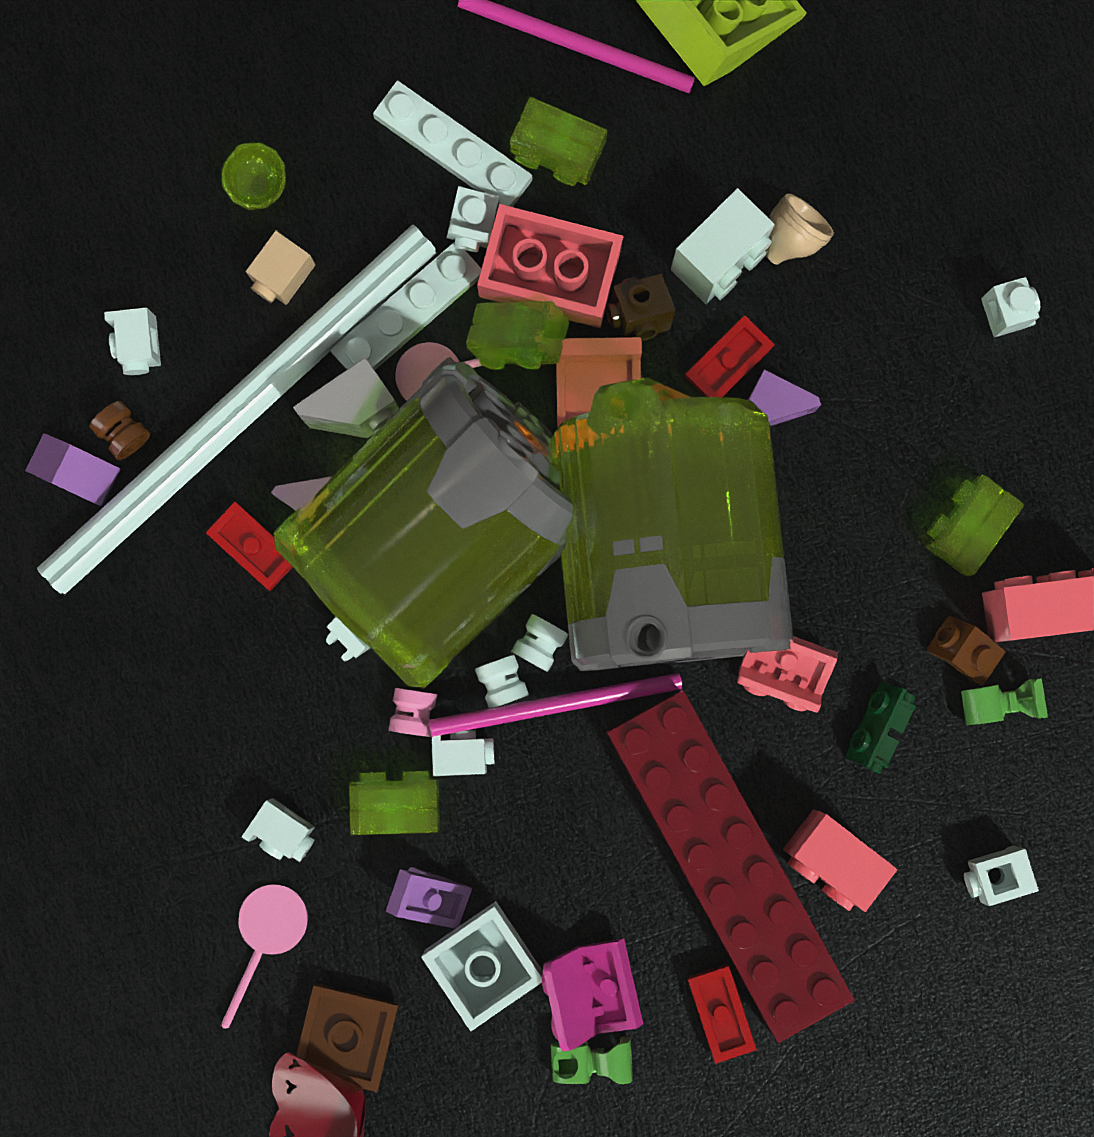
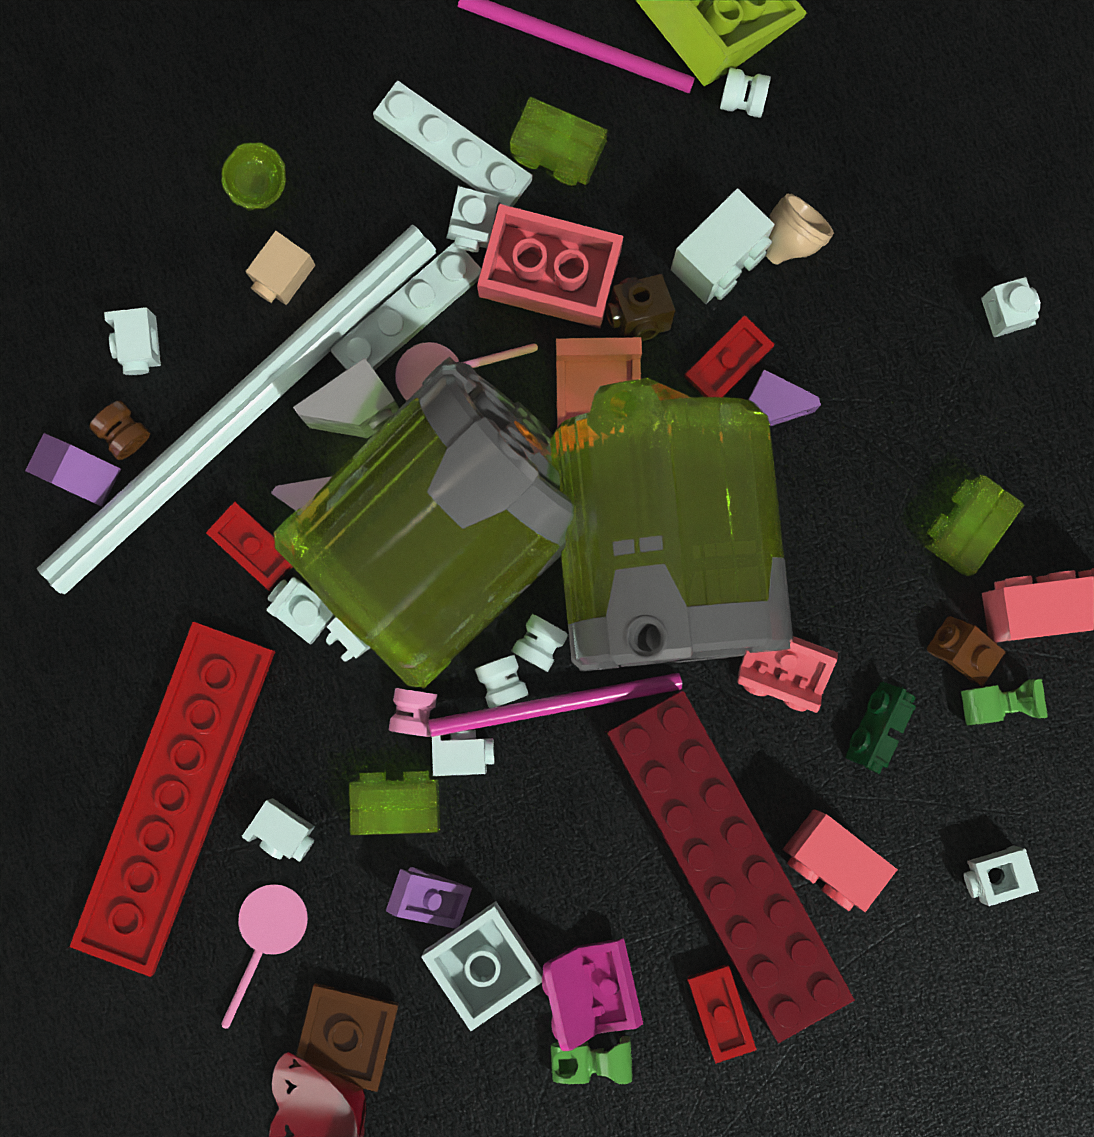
clear neon green brick [466,301,569,370] -> none
none -> red plate [70,622,275,977]
none -> light aqua bracket [266,577,338,644]
none -> light aqua wheel [720,67,771,118]

